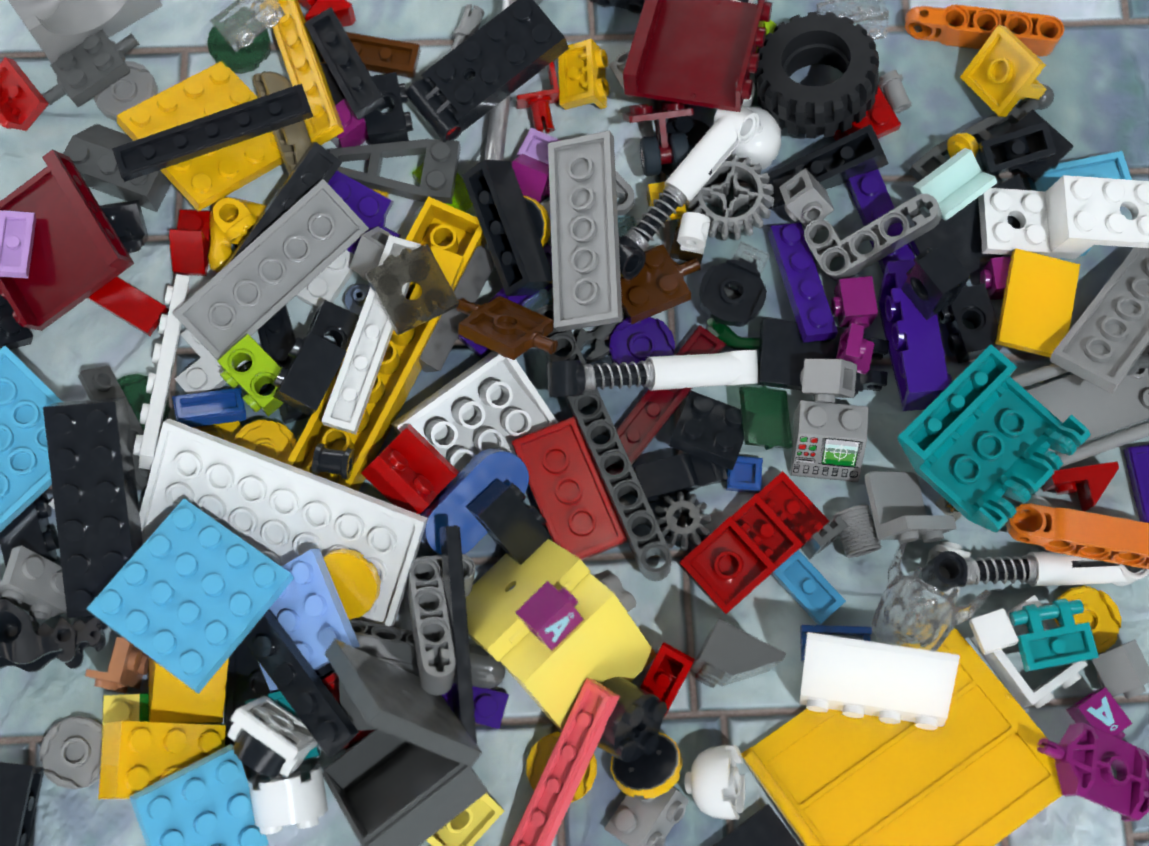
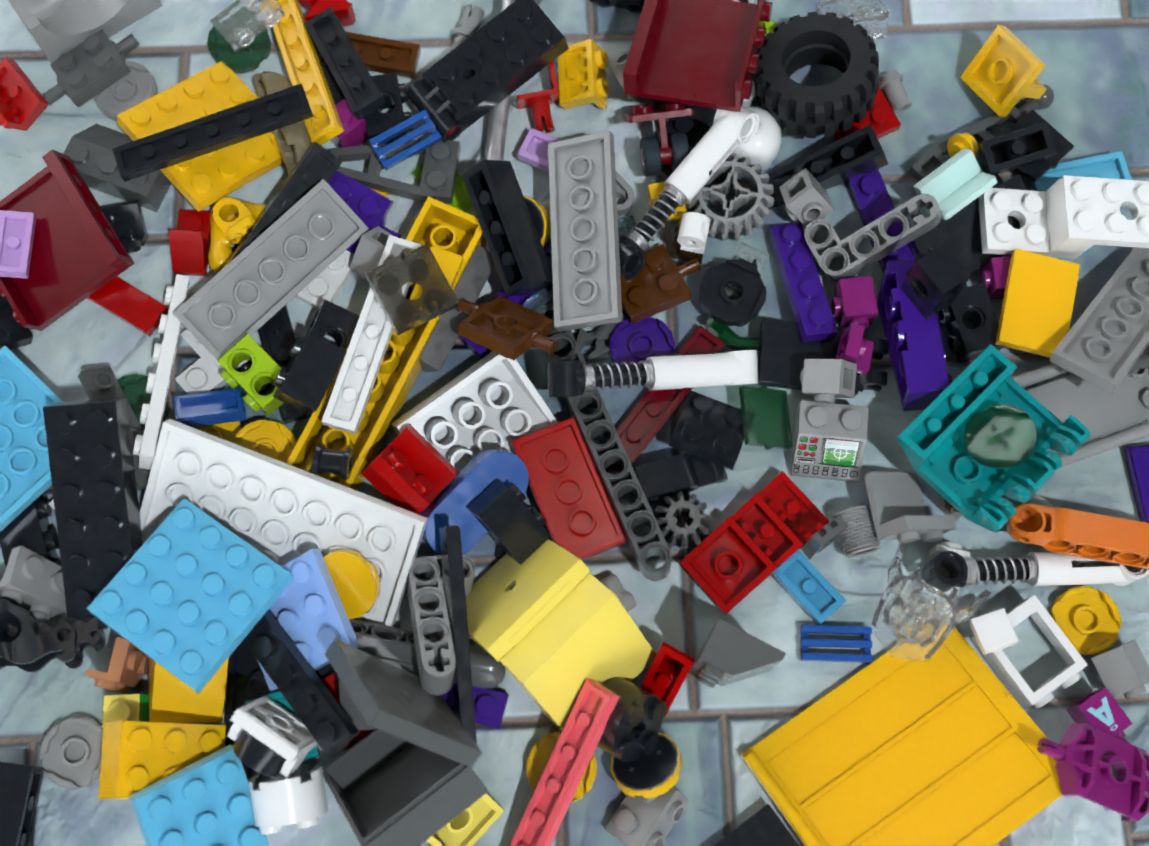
sand blue tile [345,284,371,316] -> none
magenta brick [512,154,550,204] -> none
magenta brick [515,581,584,651] -> none
white cylinder [685,745,745,820] -> none
blue tile [726,456,763,493] -> none
white slope [800,632,959,730] -> none
orange piece [905,5,1064,57] -> none
teal plate [1009,598,1099,672] -> none
red slope [1042,461,1119,512] -> none
none -> blue tile [369,109,442,171]
none -> clear green tile [964,404,1037,469]

